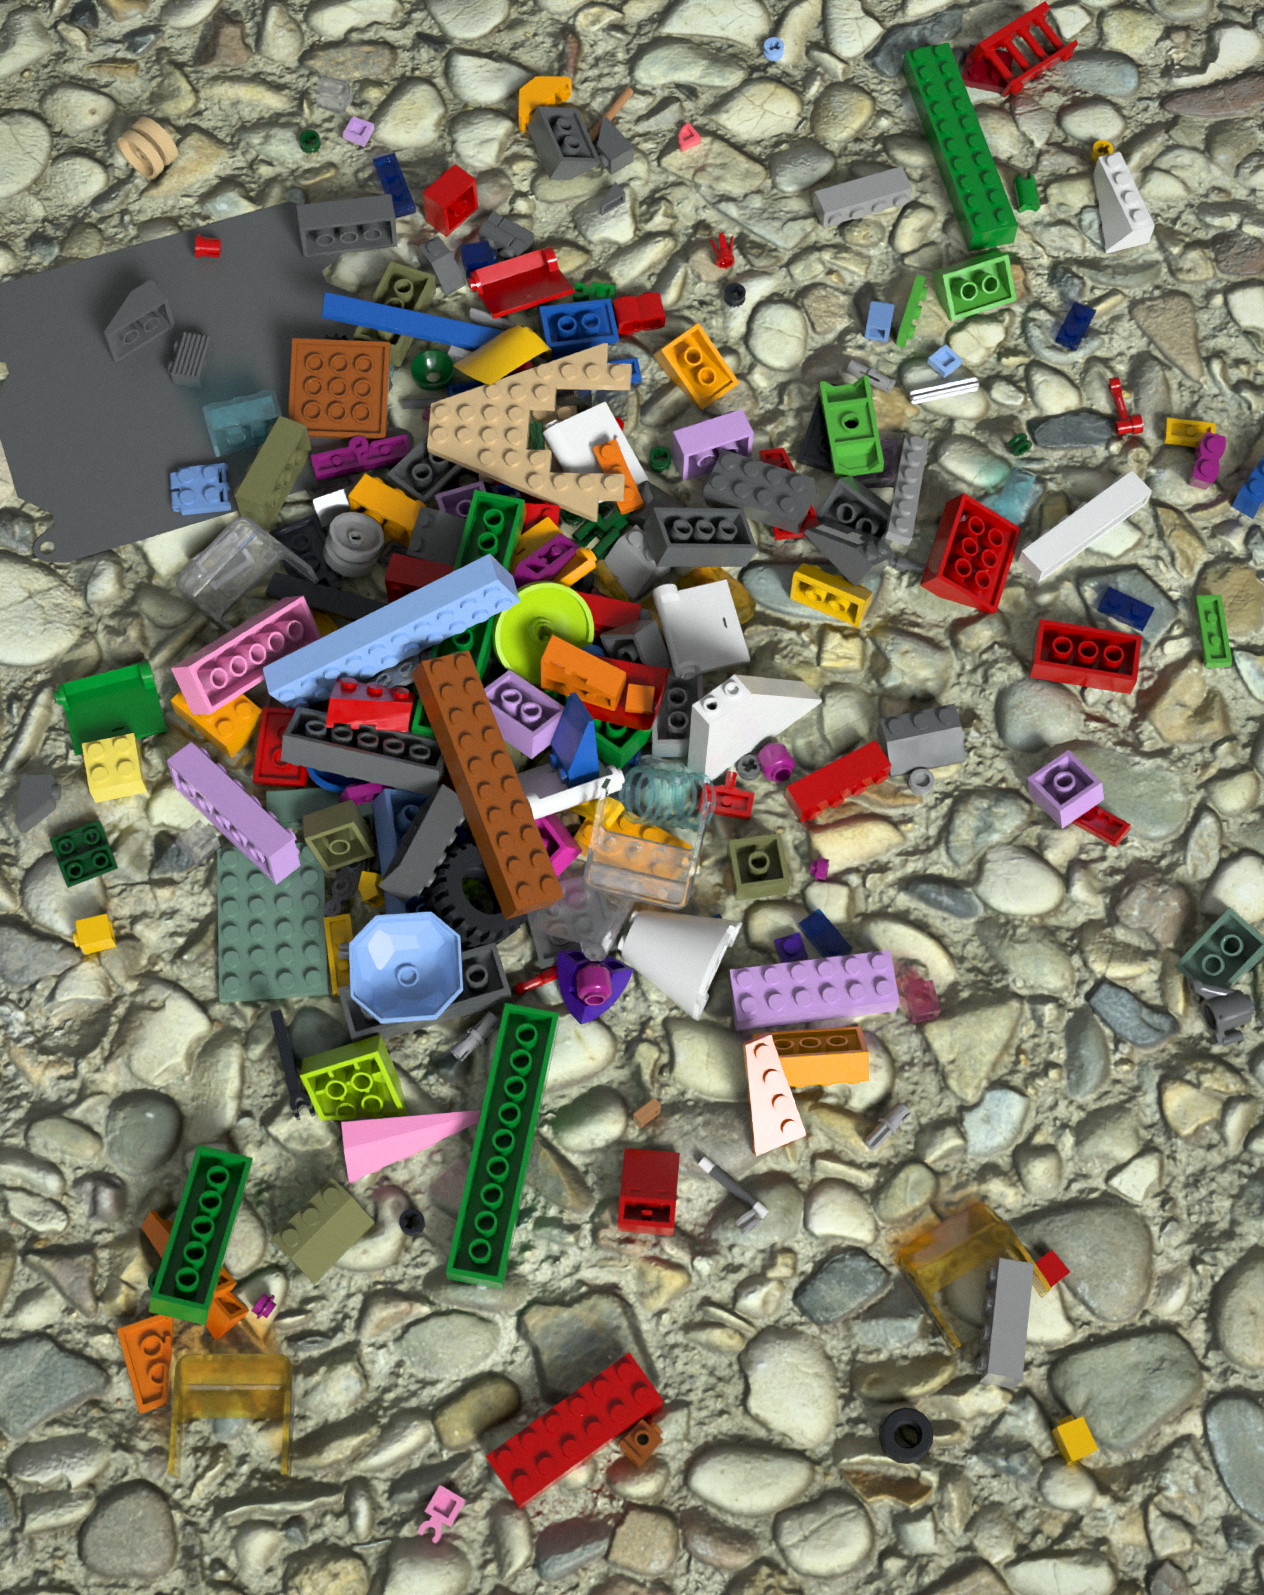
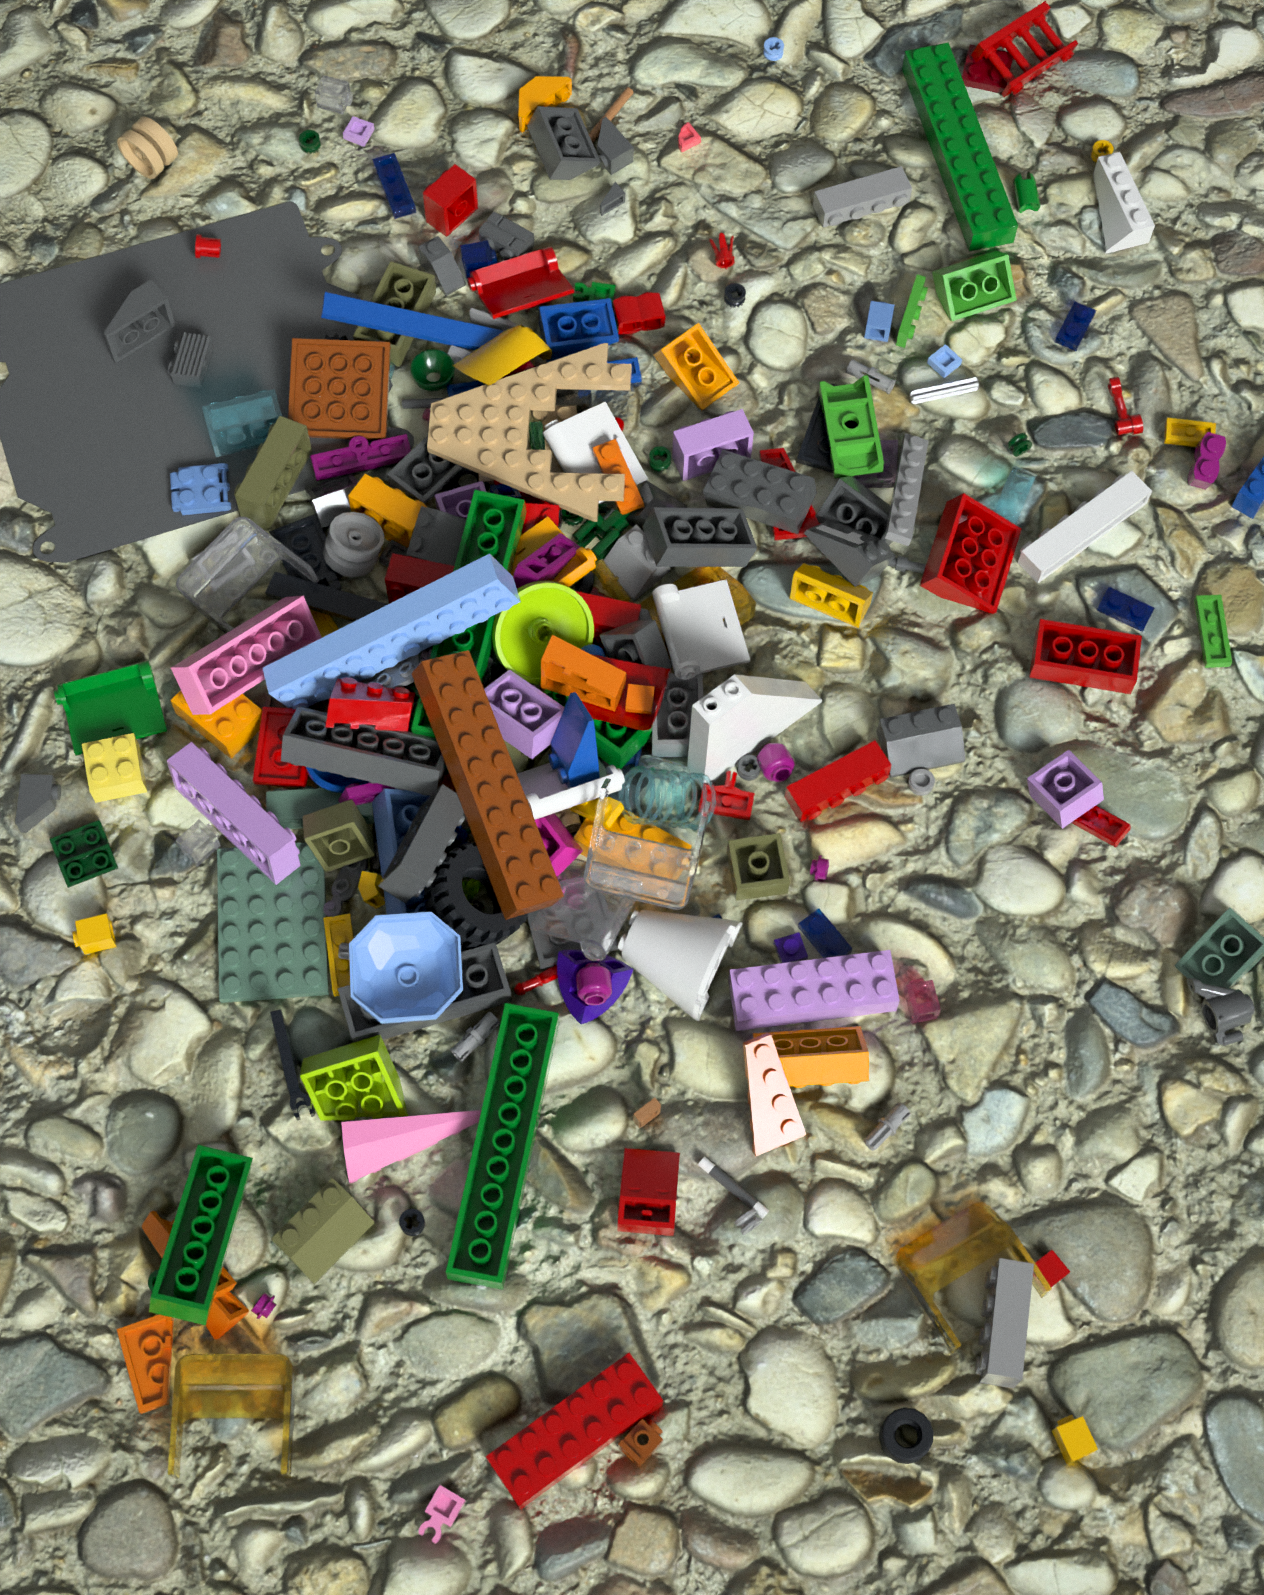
dark grey brick [296,194,398,258] -> none

